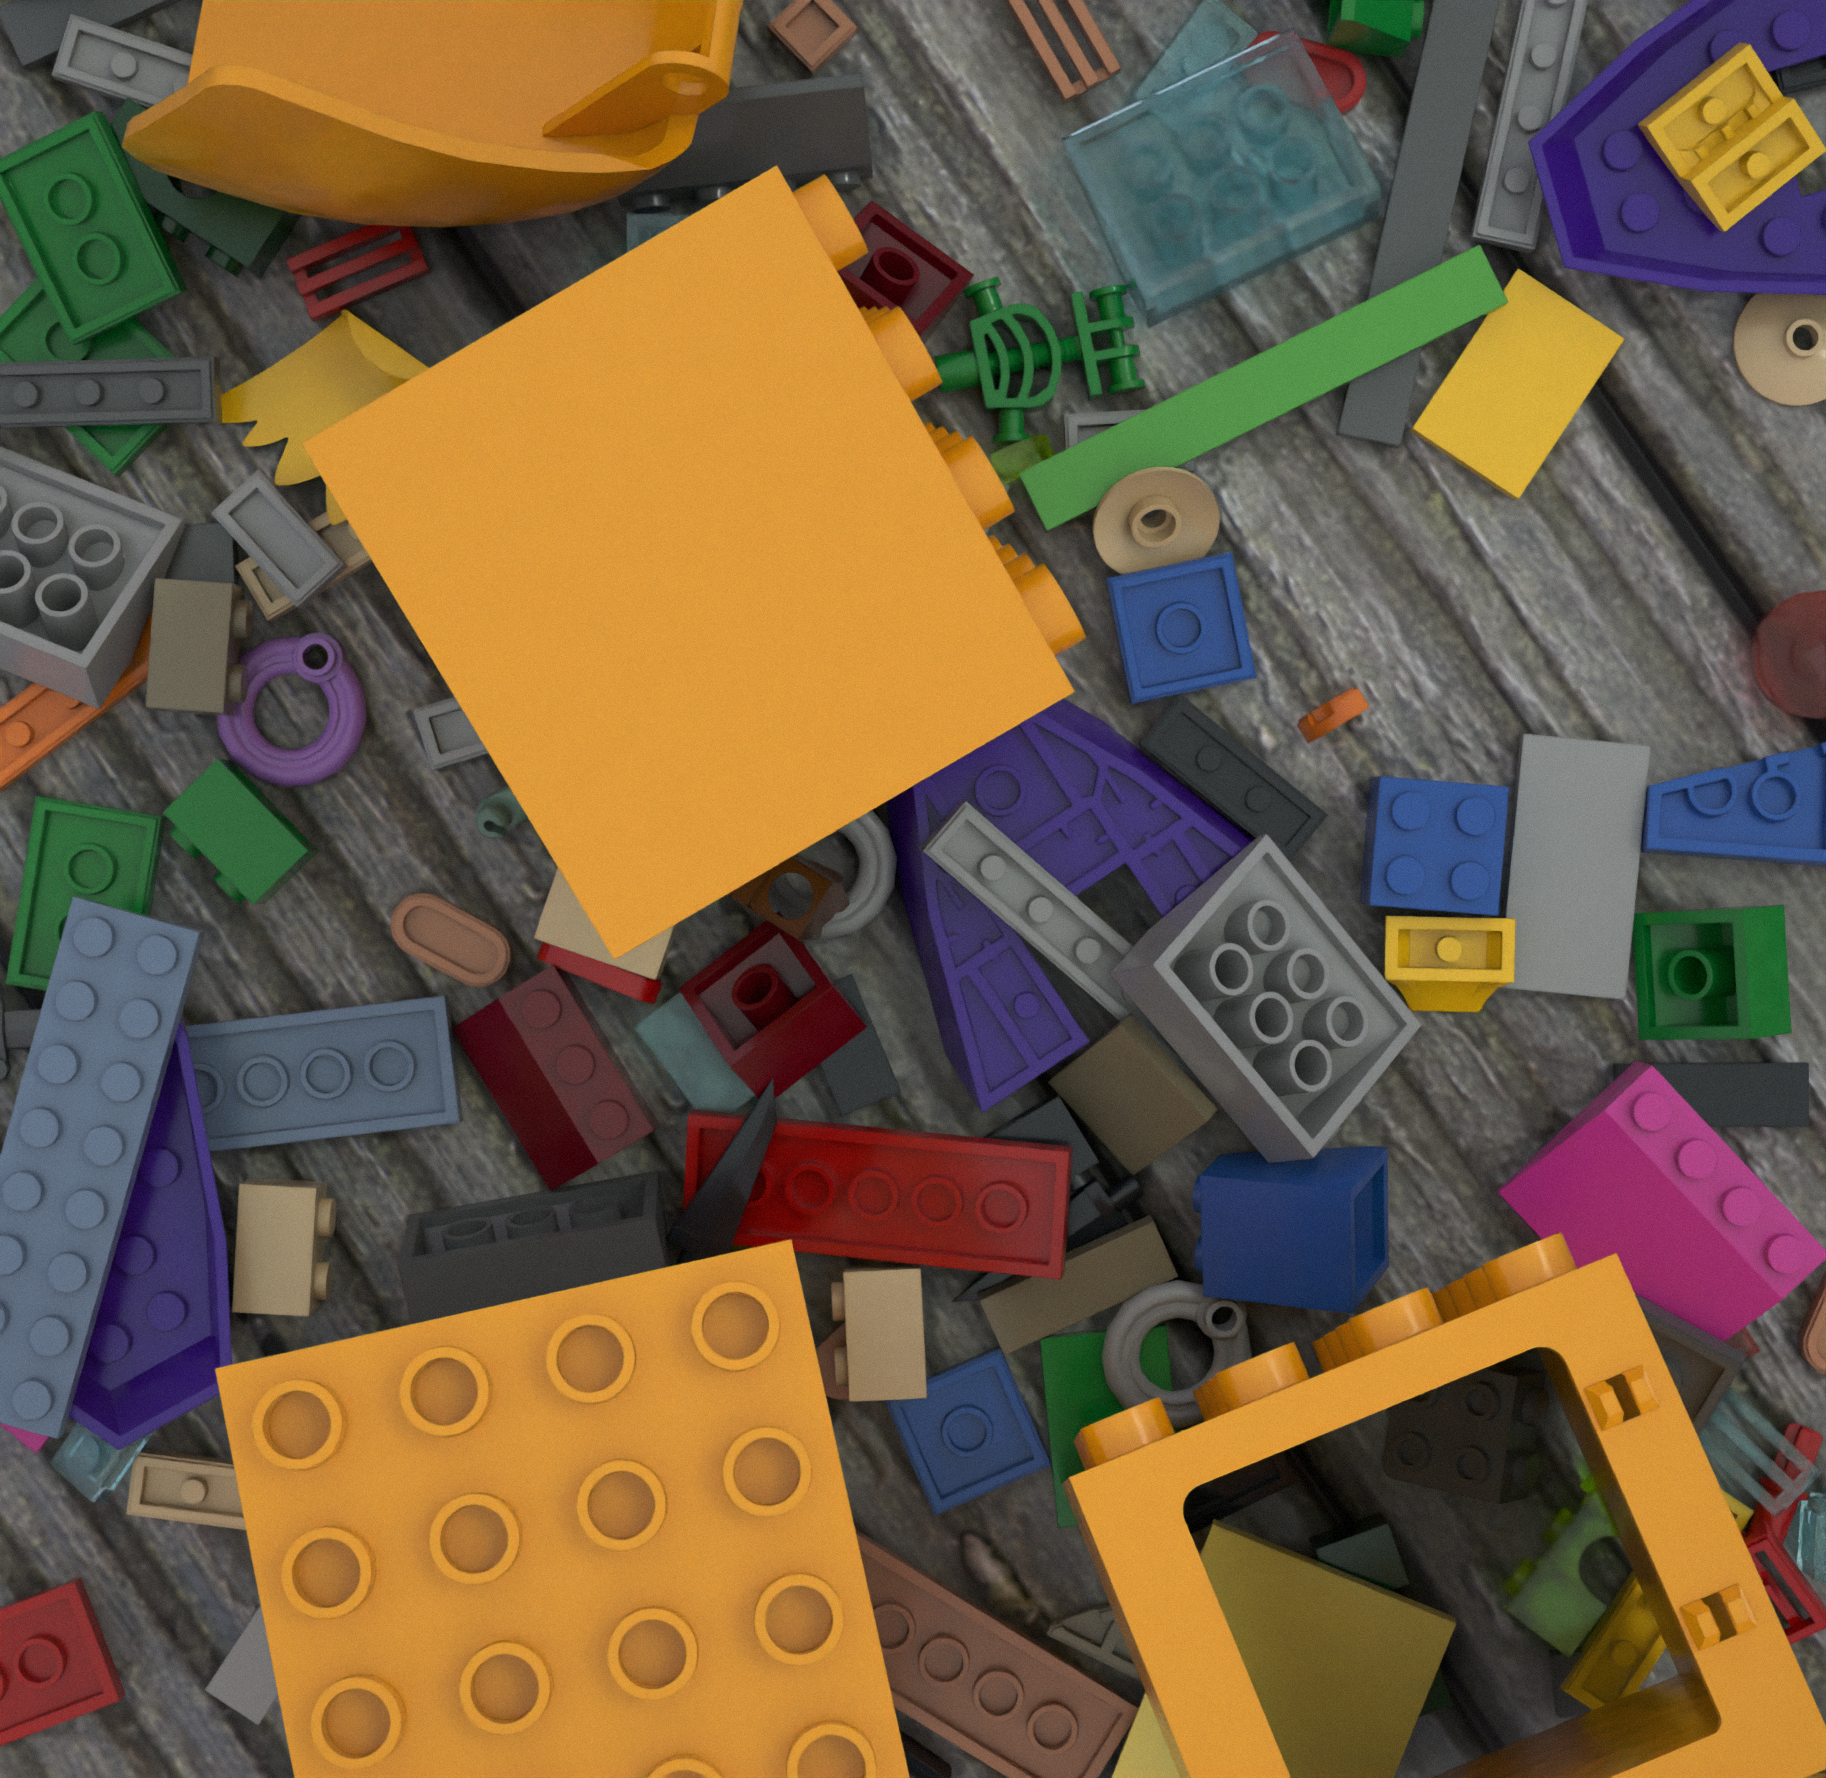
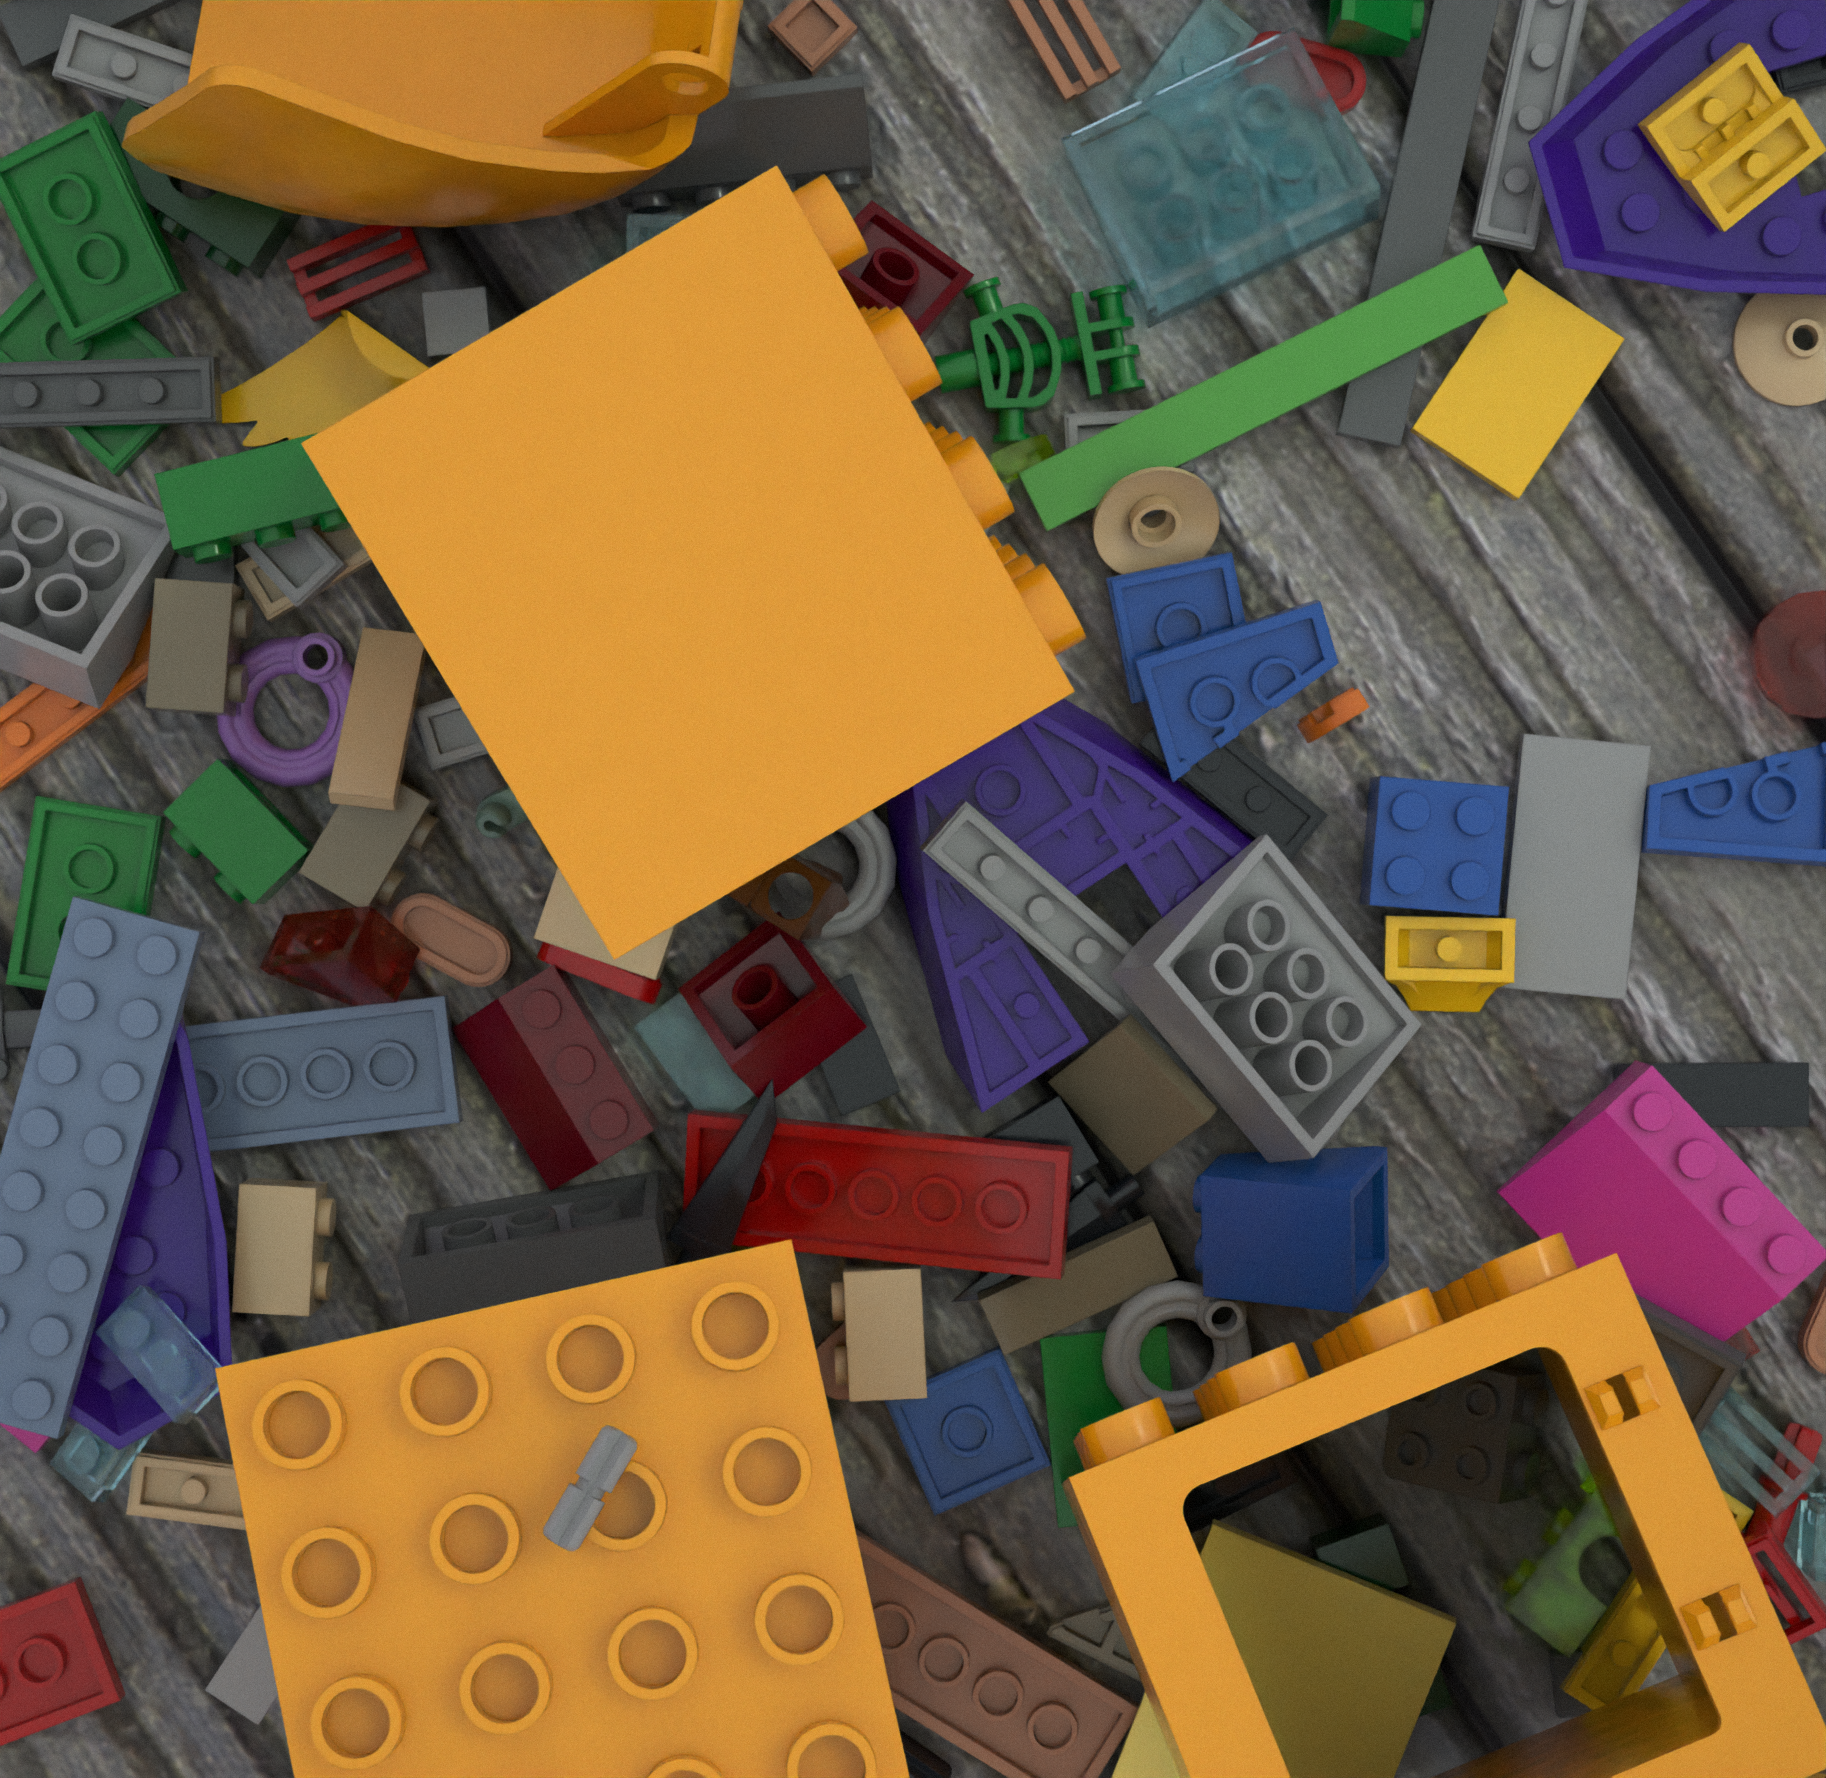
green slope [1633,905,1792,1040] -> none
none -> clear light blue plate [95,1285,222,1425]
none -> green brick [154,433,351,564]
none -> clear red slope [259,906,420,1006]
none -> dark tan brick [298,780,440,912]
none -> tan tile [328,627,427,811]
none -> light grey tile [422,287,492,360]
none -> light grey piece [543,1425,637,1552]
none -> blue wing [1133,600,1339,783]

